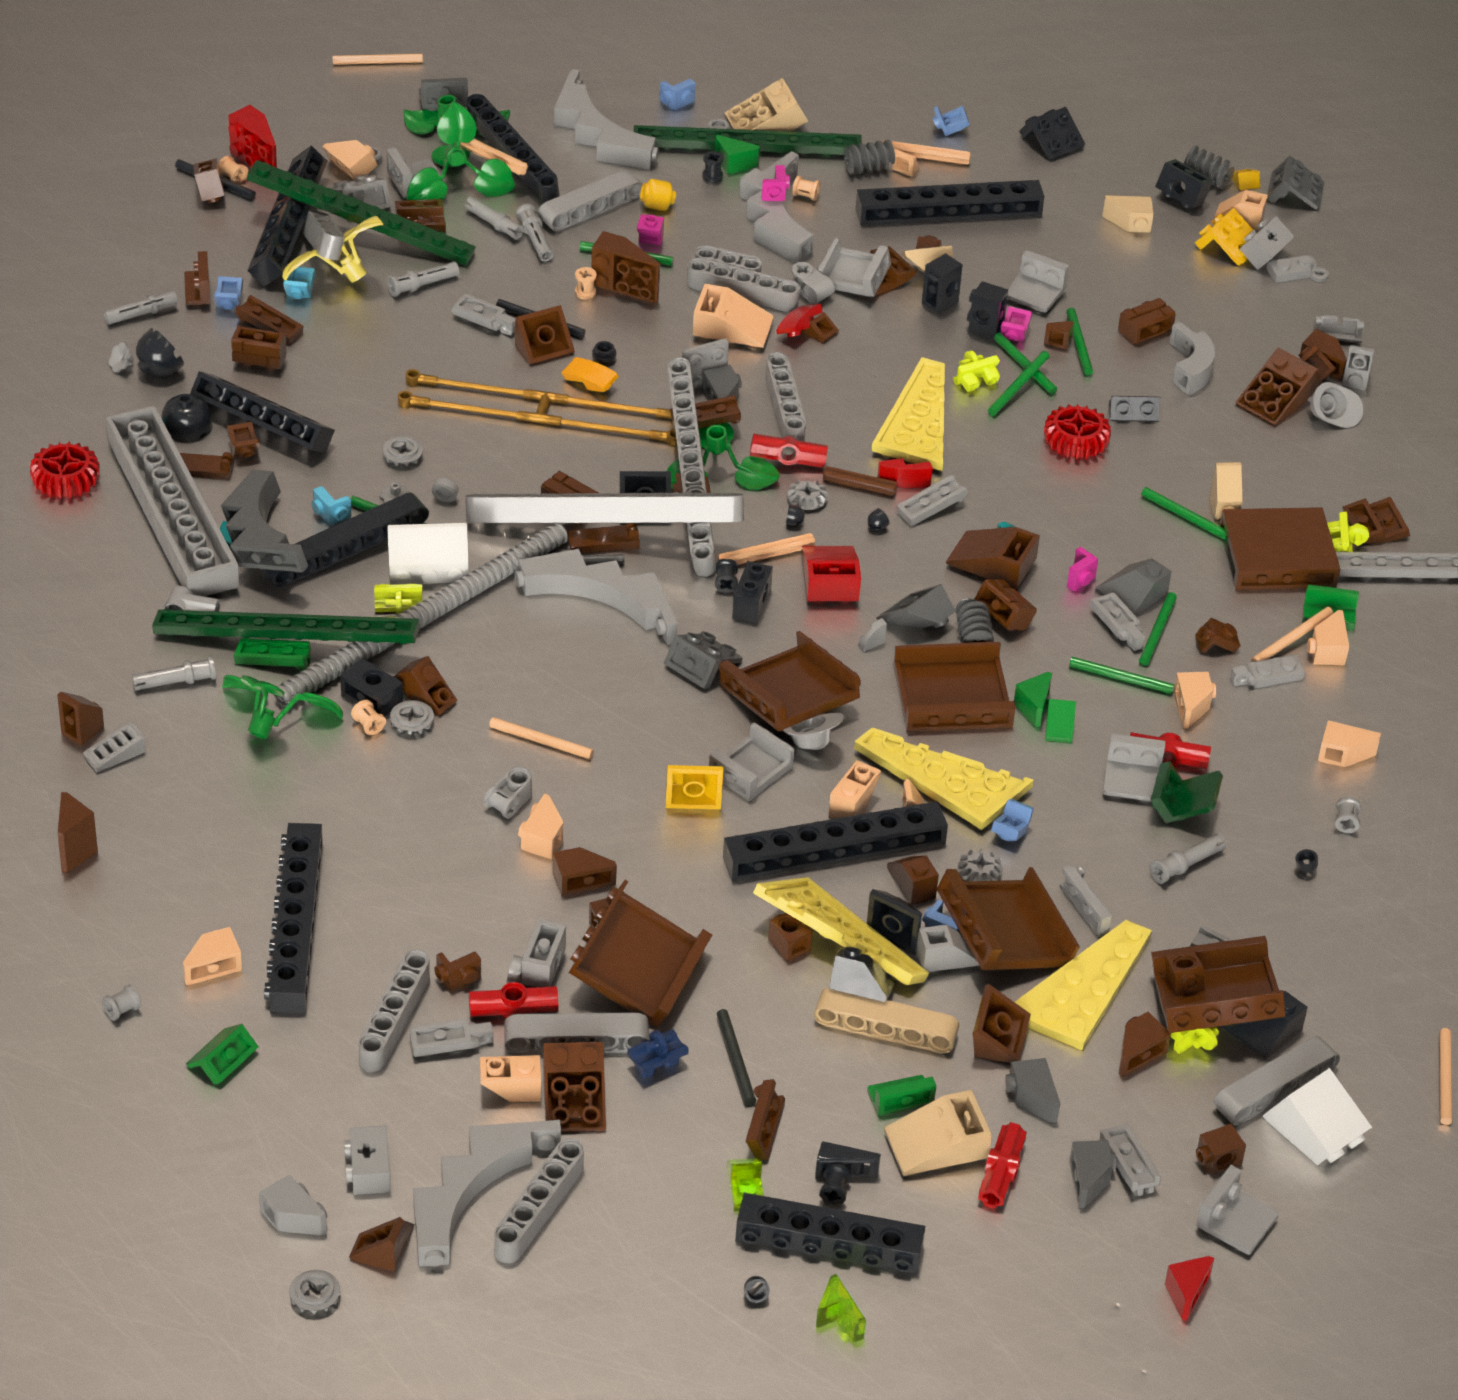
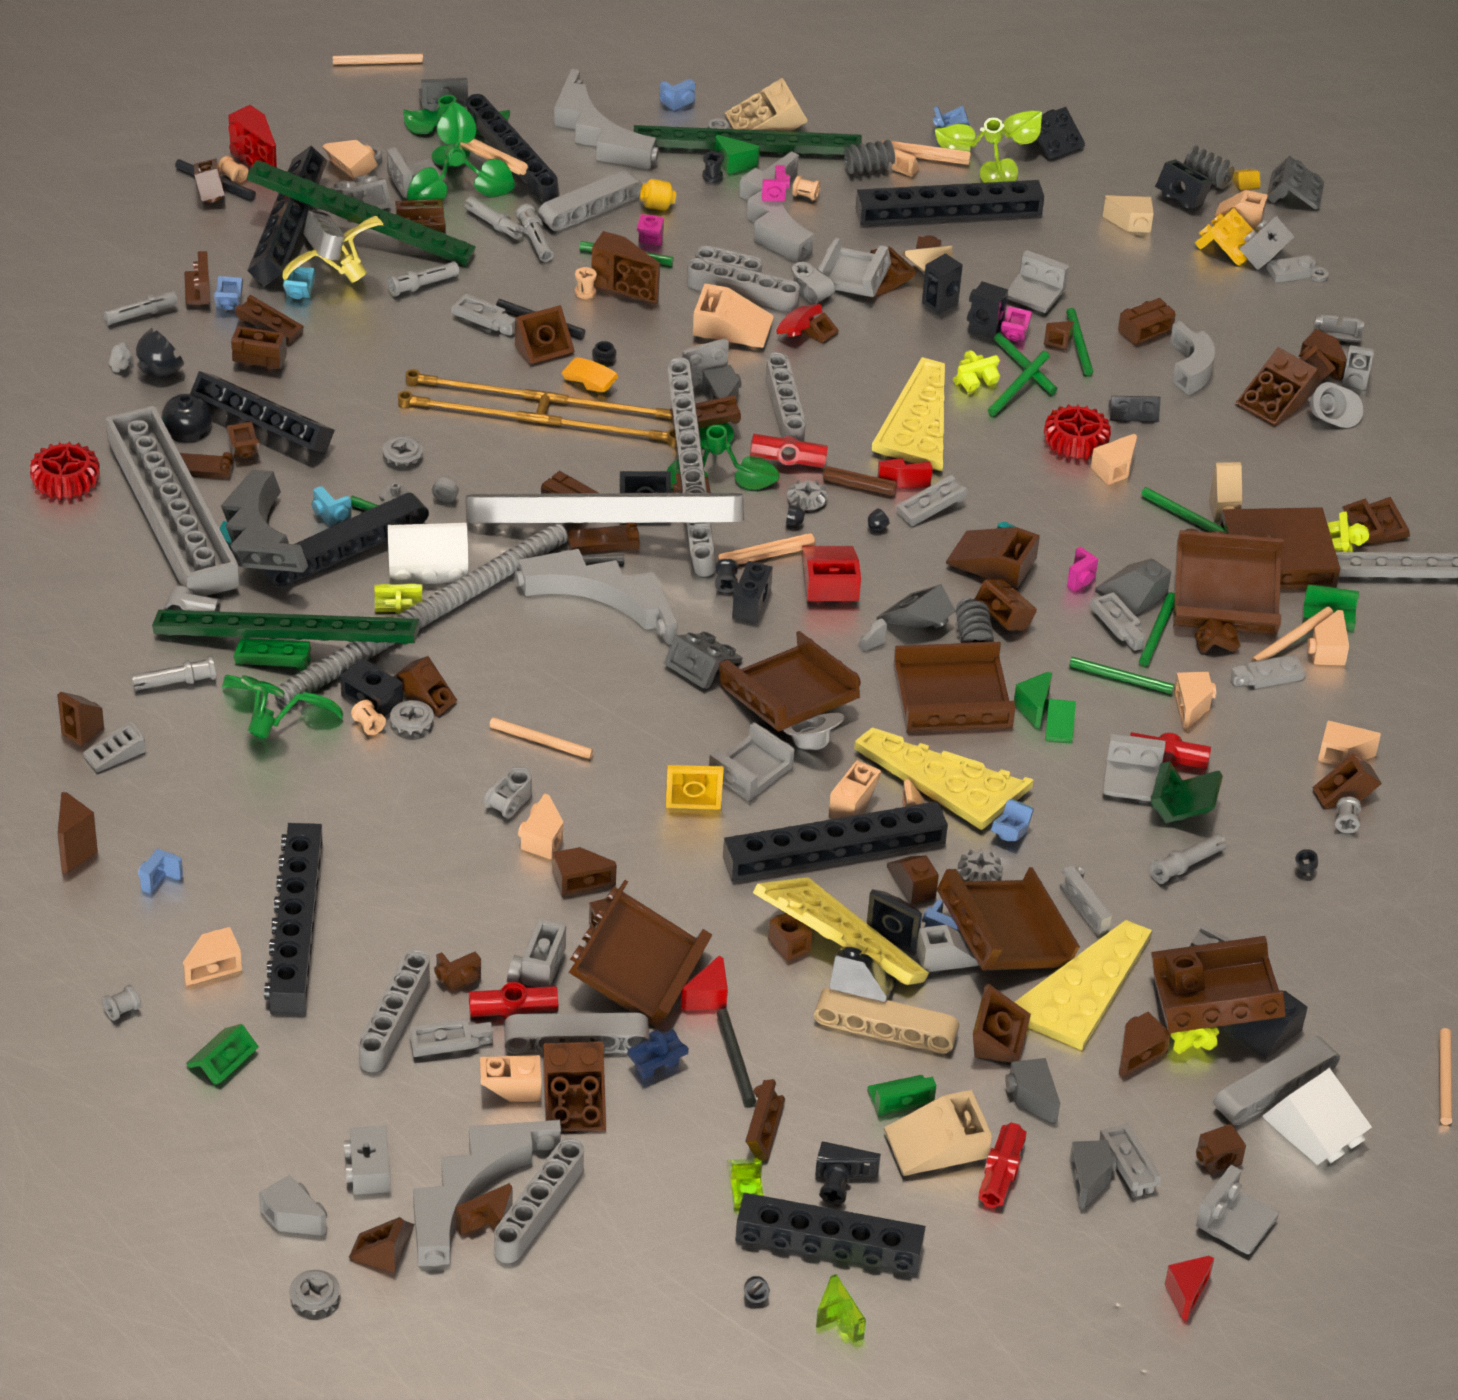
none -> medium blue bracket [138,849,183,894]
none -> reddish brown slope [455,1183,513,1235]
none -> red slope [681,956,728,1010]
none -> lime plant [935,111,1042,183]
none -> light nougat slope [1091,434,1137,485]
none -> reddish brown panel [1173,529,1284,635]
none -> reddish brown slope [1312,753,1382,808]

